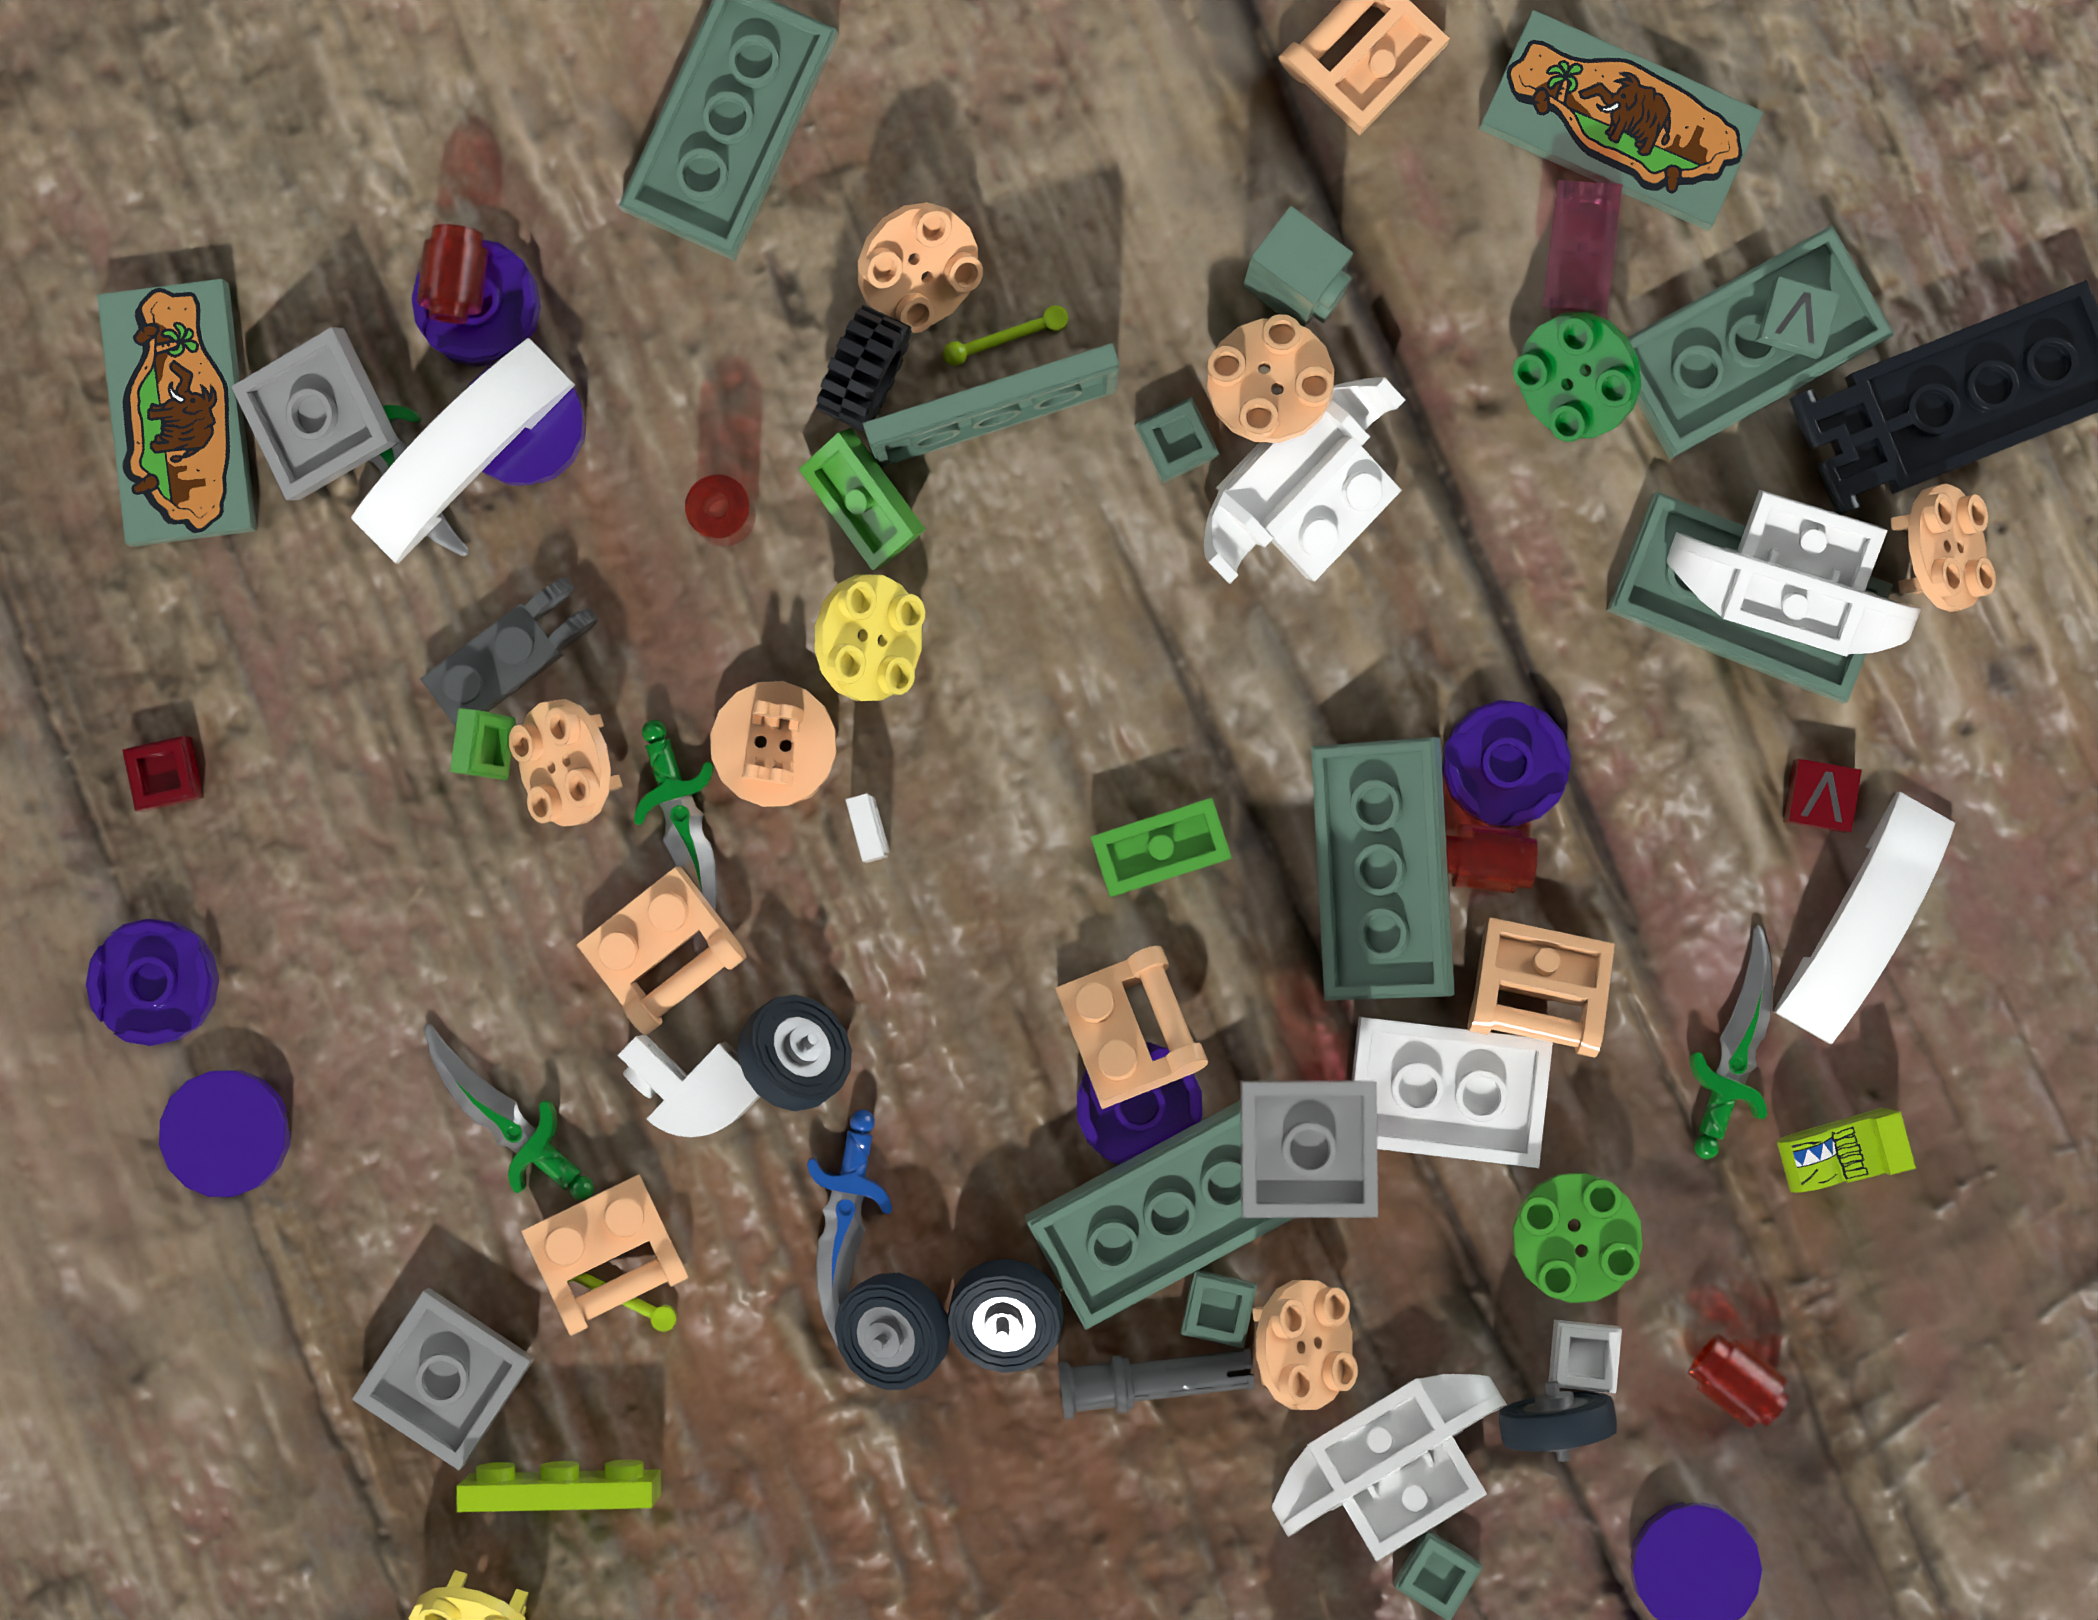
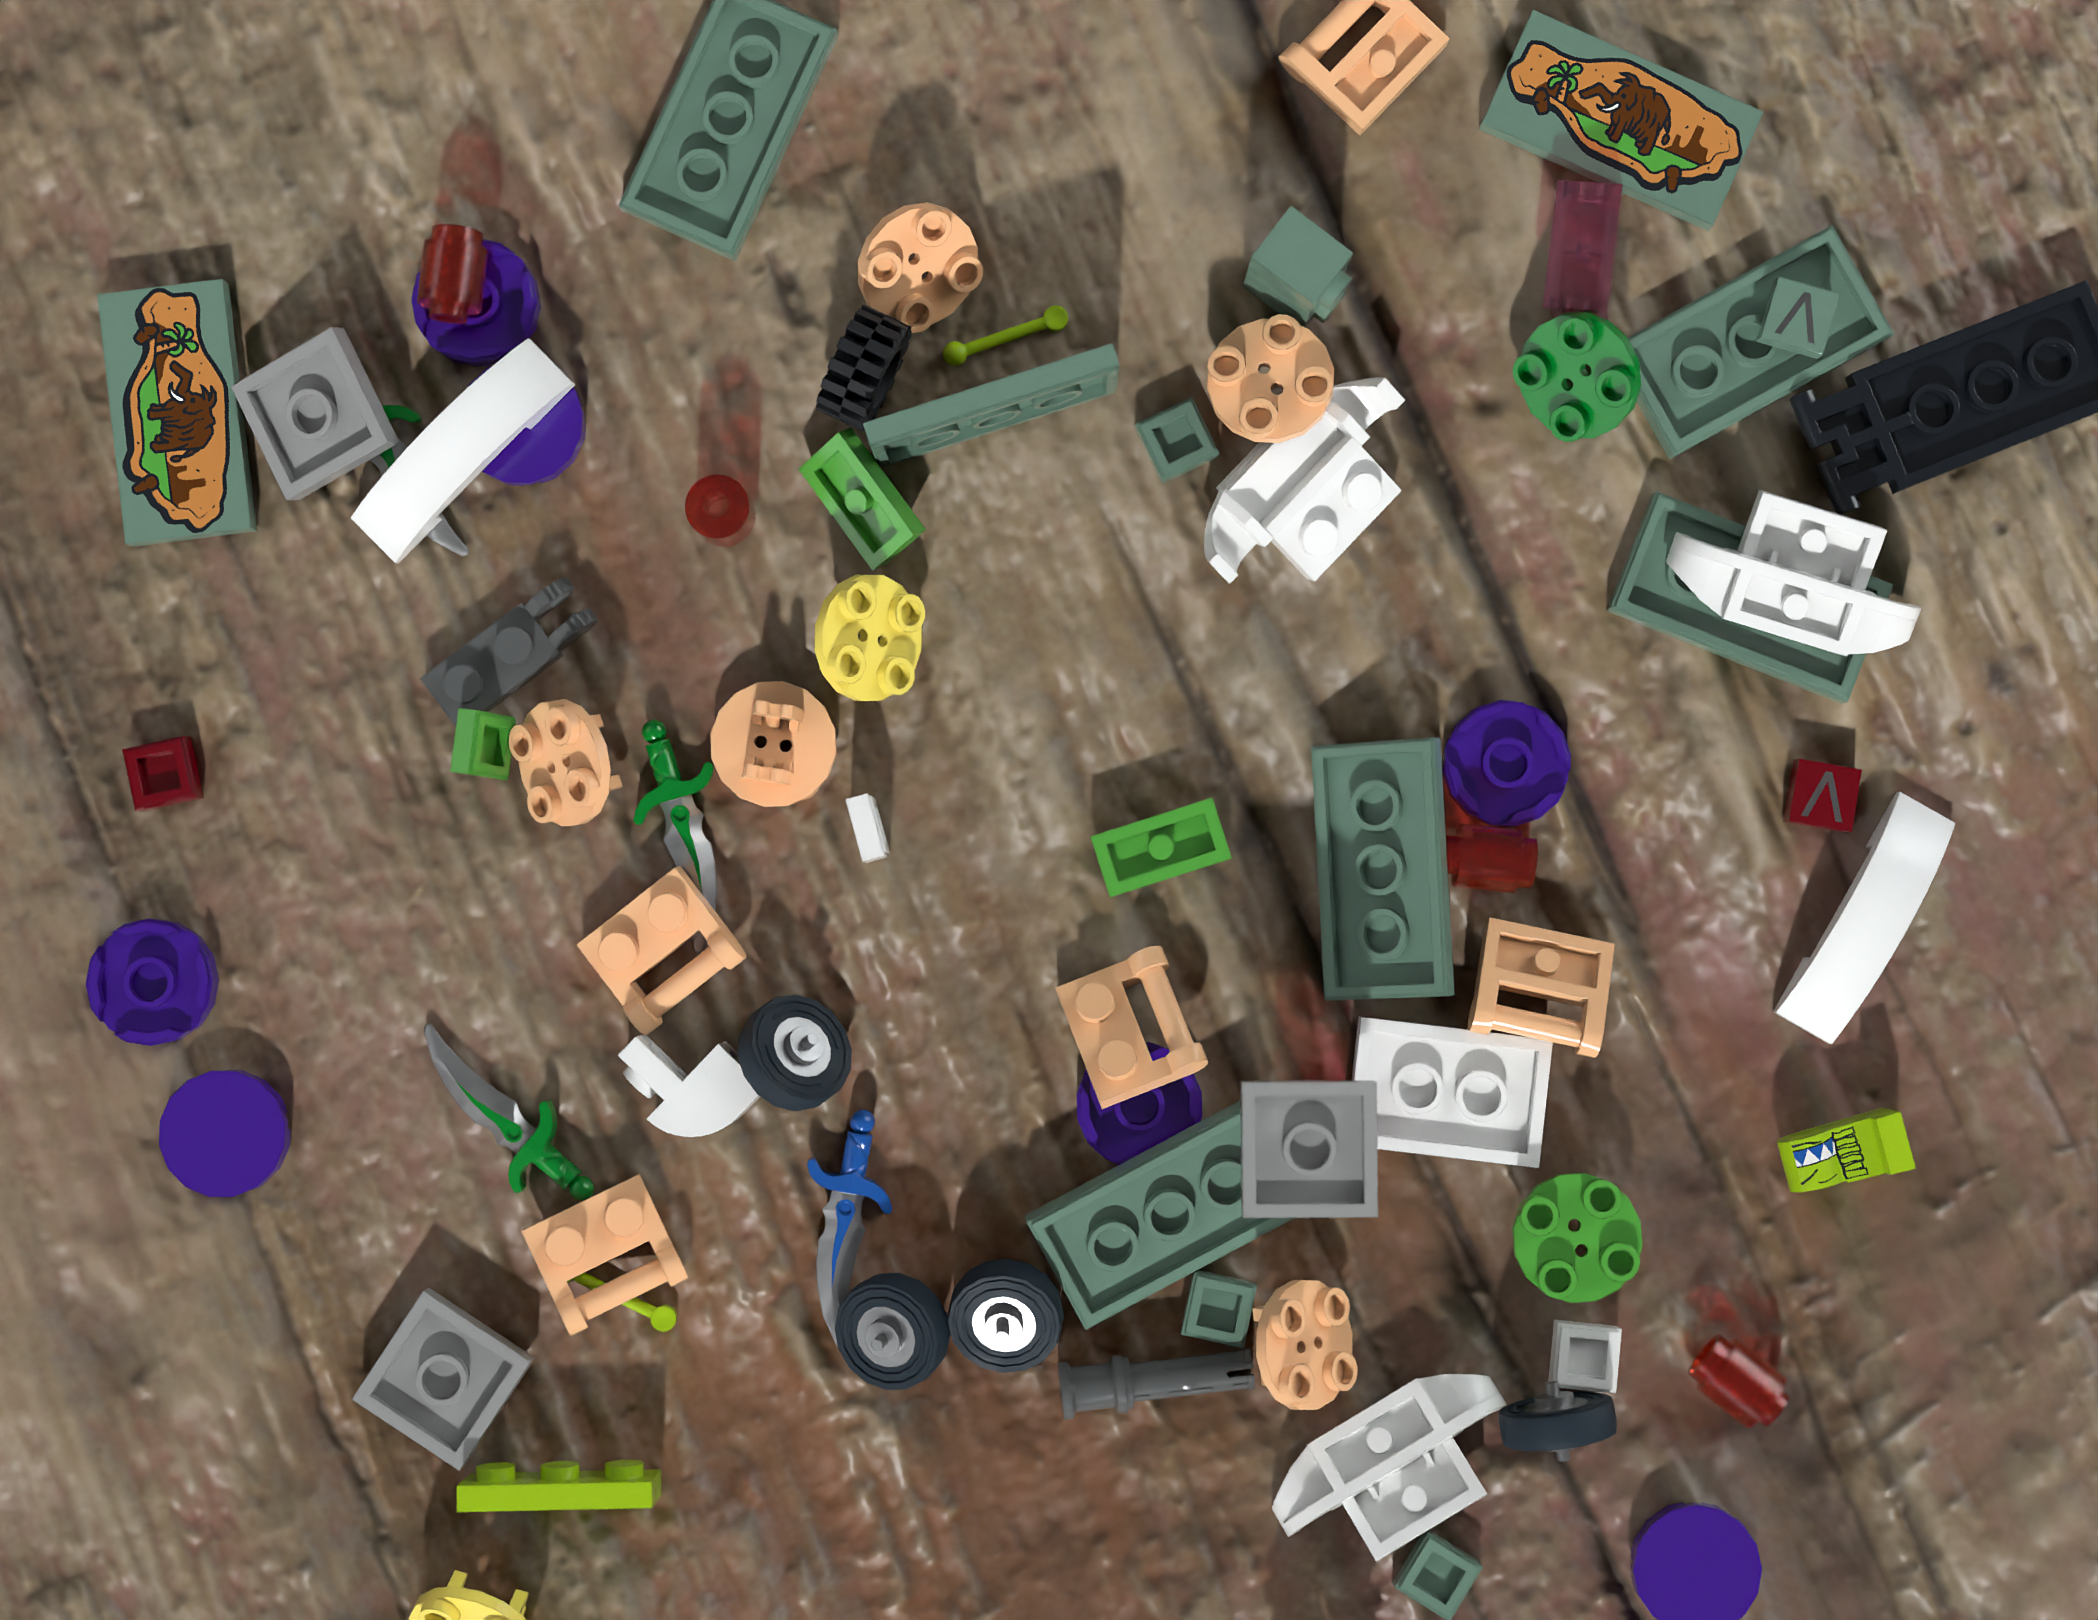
piece [1689,925,1773,1160] -> none
light nougat plate [1890,483,1996,612] -> none

